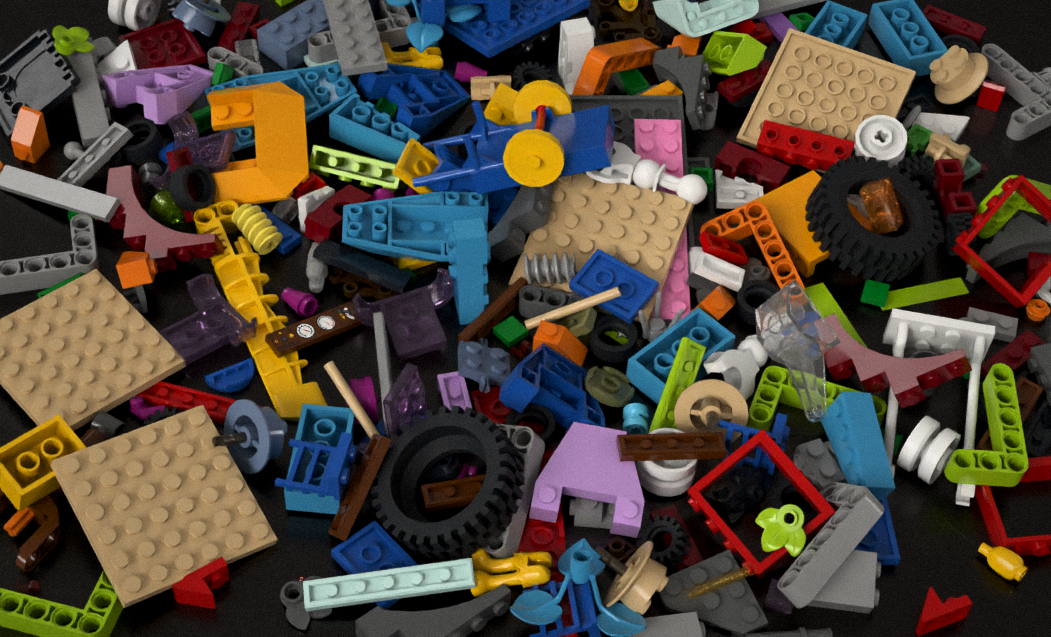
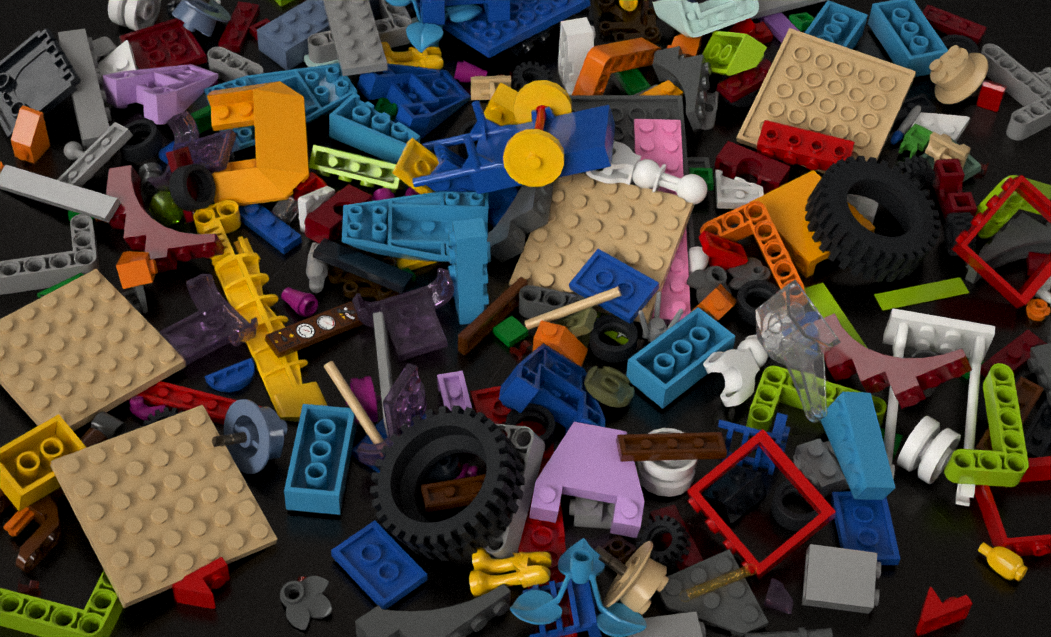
lime plate [52,25,95,55] -> none
green tile [211,62,235,85] -> none
light yellow piece [232,203,283,255] -> none
clear slope [234,39,260,65] -> none
blue plate [275,432,357,501] -> none
light aqua tile [303,558,476,611] -> none
reddish brown tile [328,433,392,541] -> none
sand blue plate [458,338,511,393] -> none
light grey piece [524,252,576,285] -> none
medium azure wheel [622,403,649,434] -> none
lime tile [648,337,706,433] -> none
tan piece [674,379,748,443] -> none
white tile [693,251,745,292] -> none
lime plate [755,504,807,557] -> none
light grey beam [777,482,884,608] -> none
white wheel [854,115,907,169] -> none
clear orange brick [859,177,904,235] -> none
green tile [860,280,890,308] -> none
light grey hinge [958,307,1018,342] -> none

